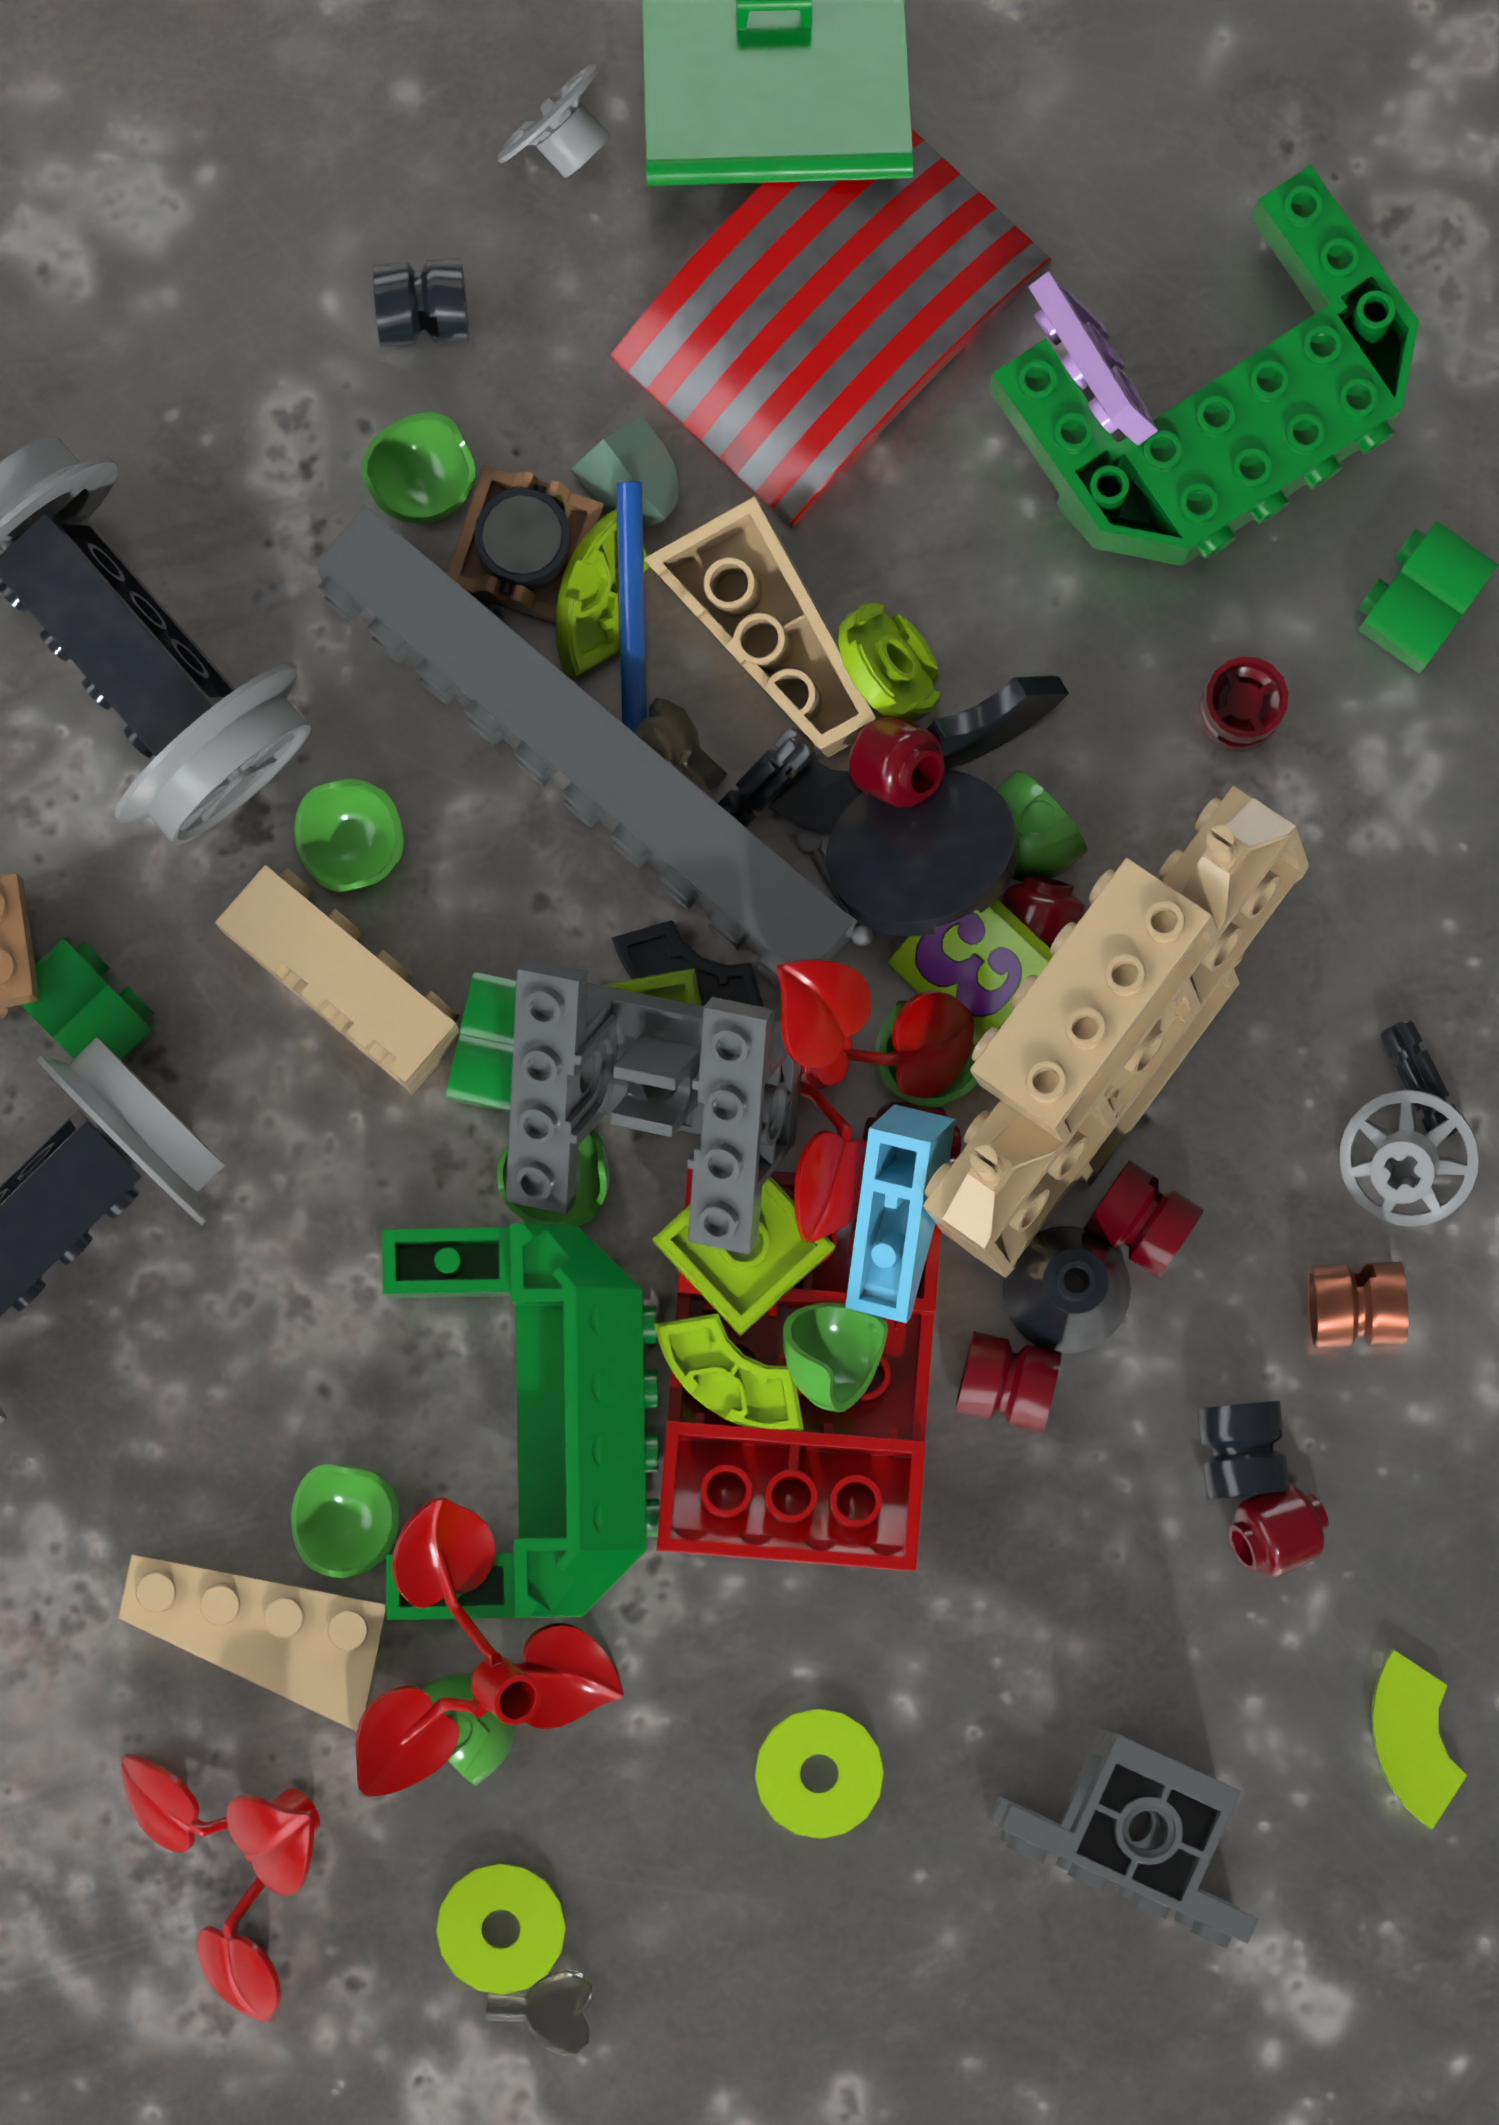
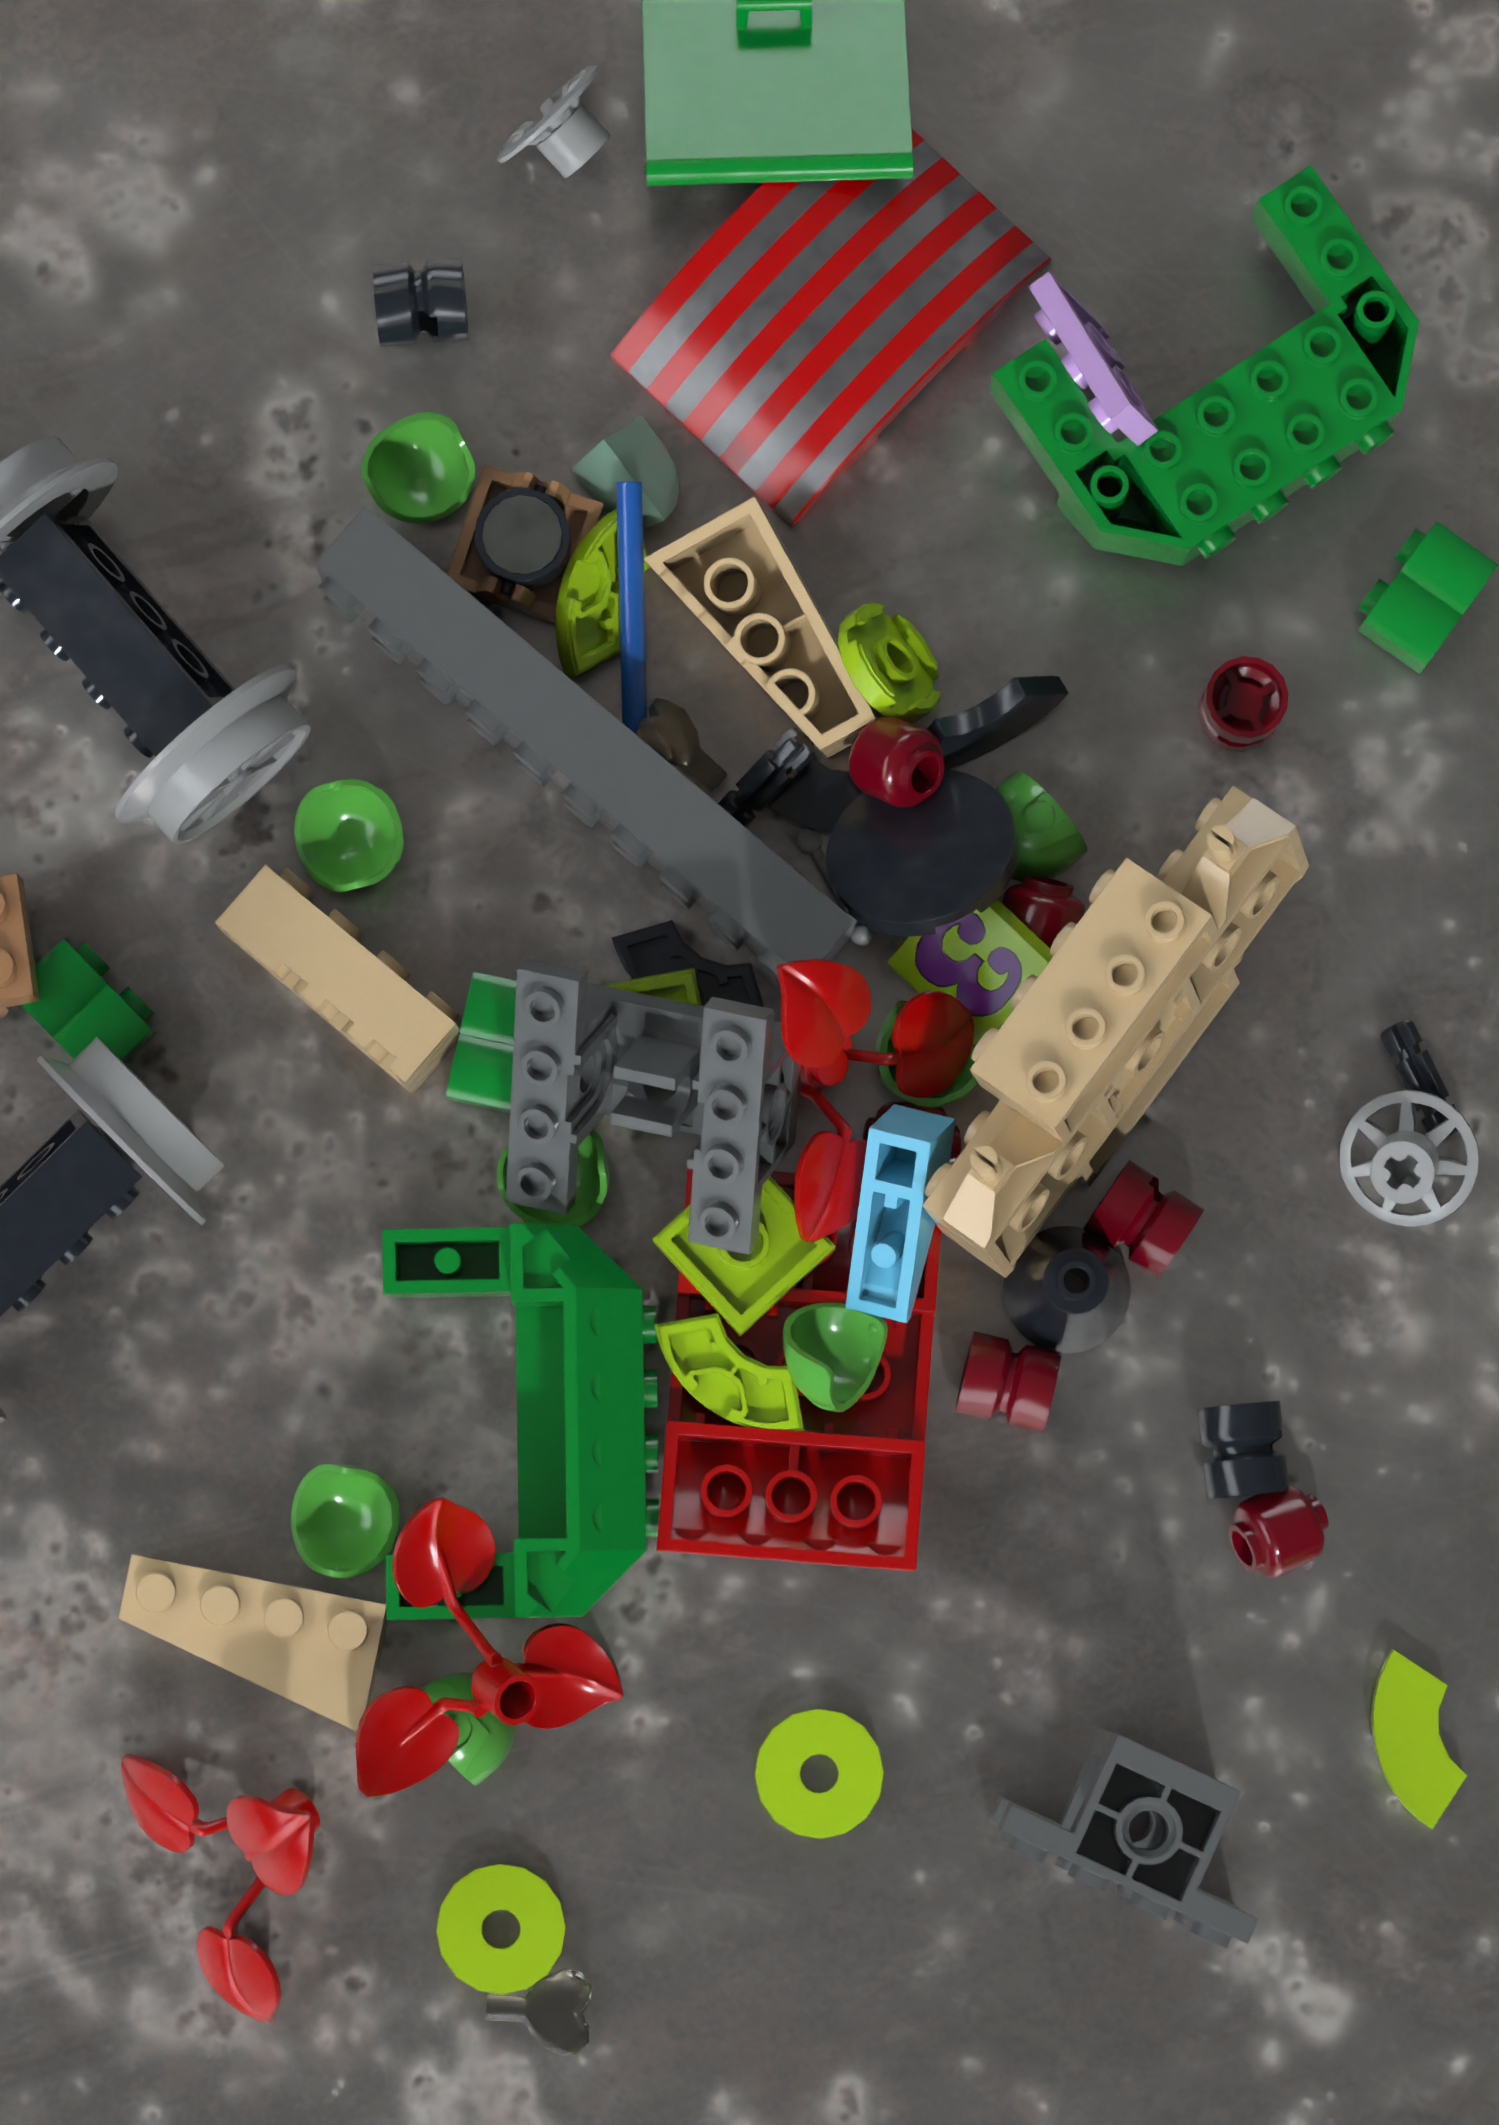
copper wheel [1308,1262,1409,1349] -> none

